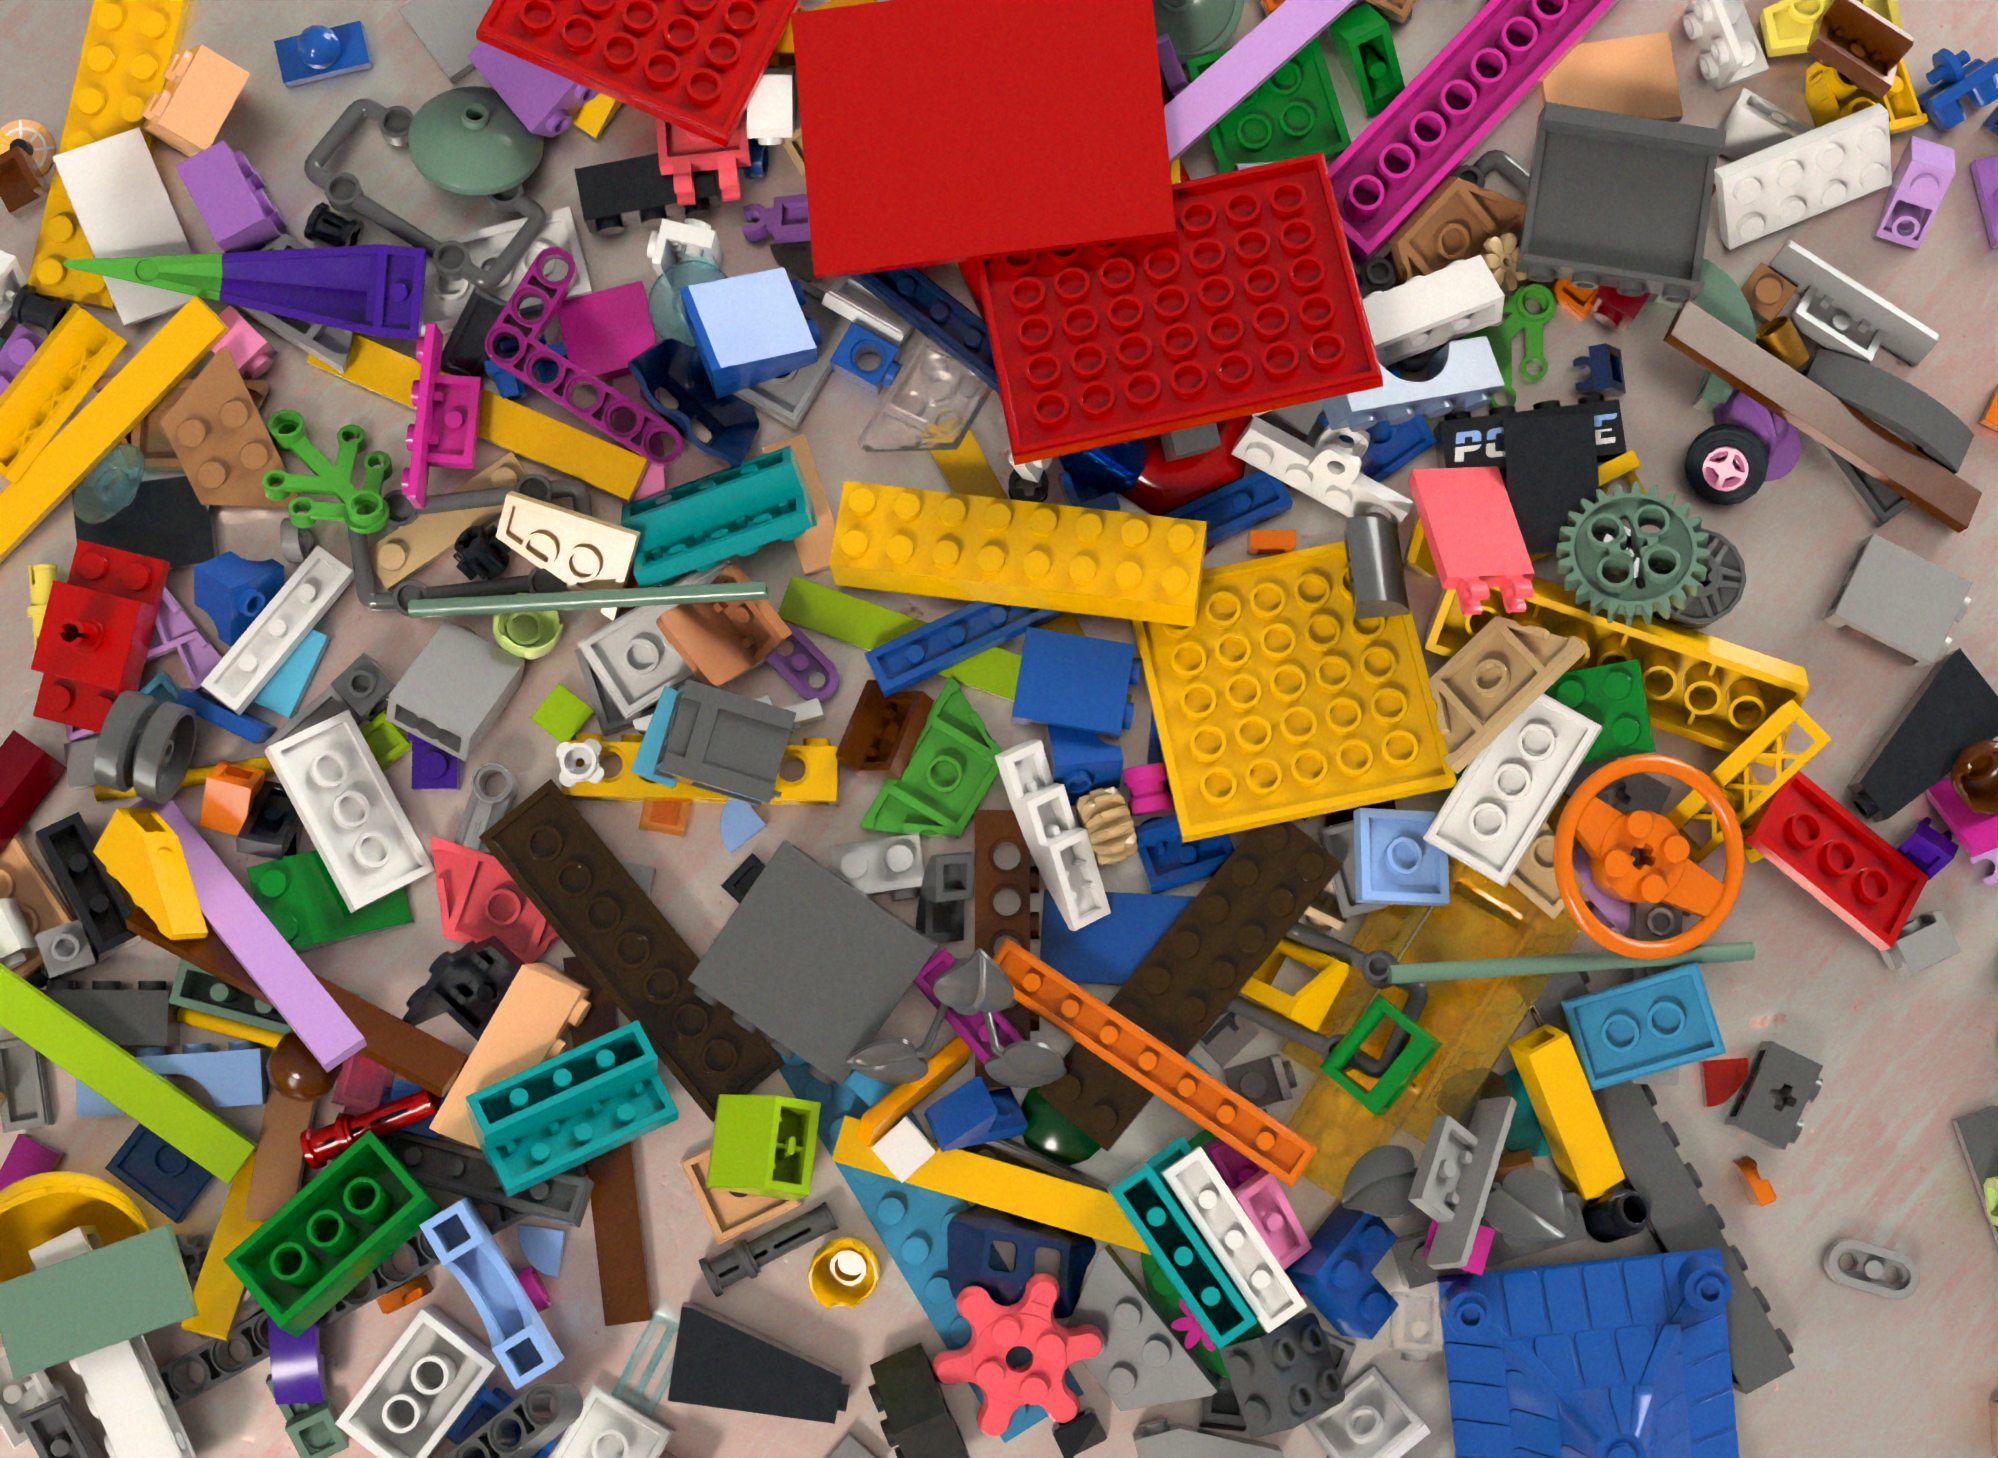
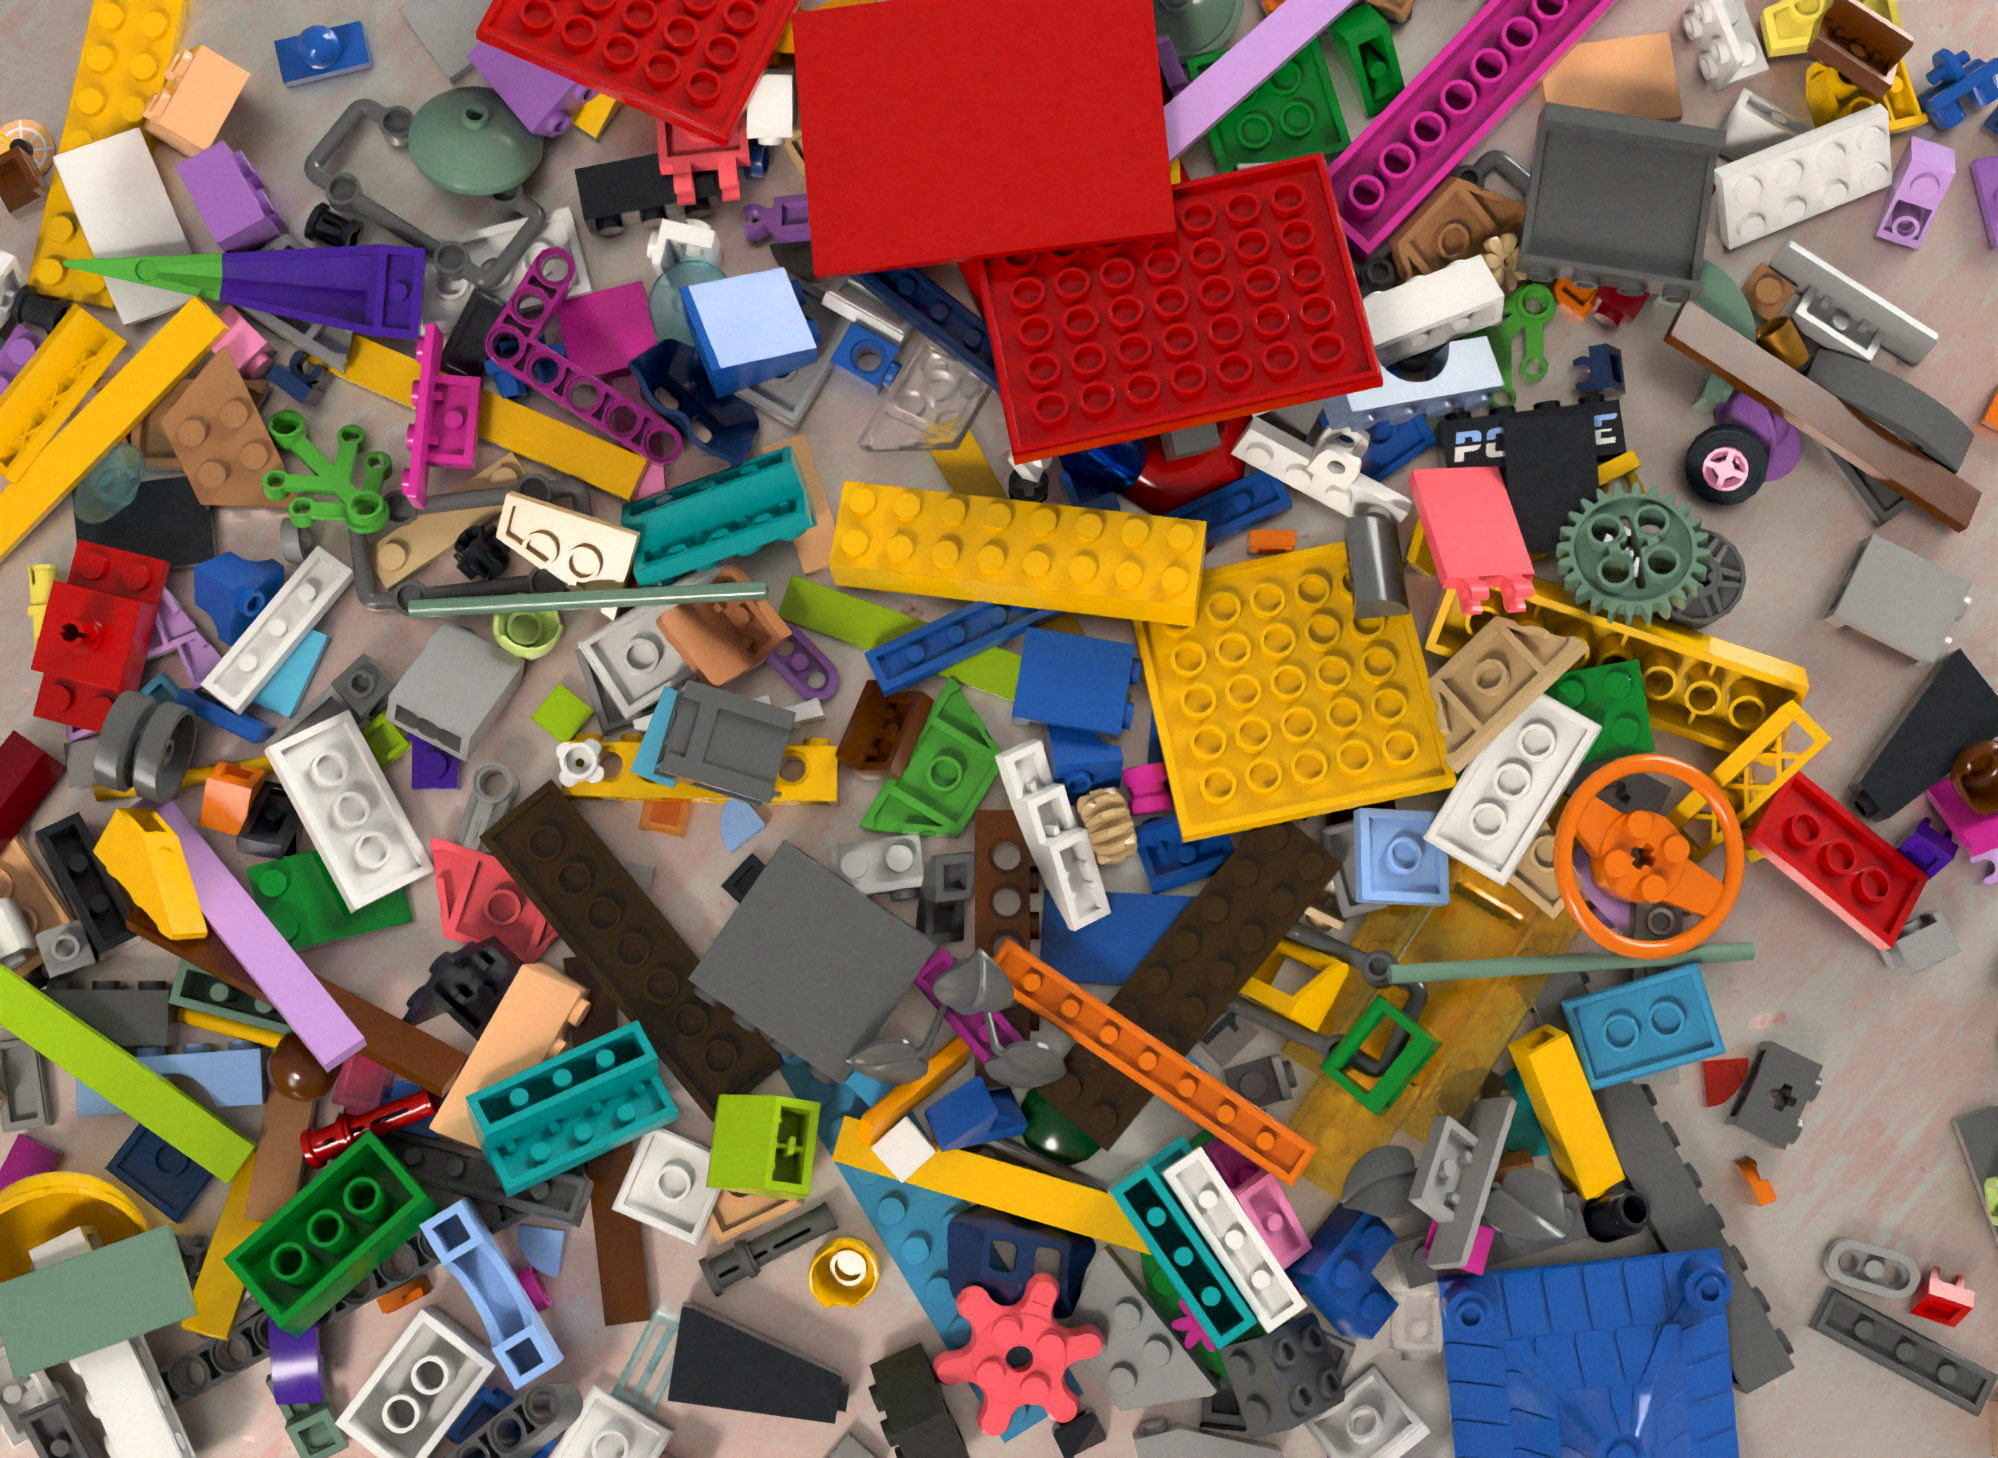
none -> dark blue tile [266,350,328,407]
none -> white tile [612,1127,721,1246]
none -> dark grey tile [1808,1286,1998,1417]
none -> red tile [1910,1266,1975,1328]

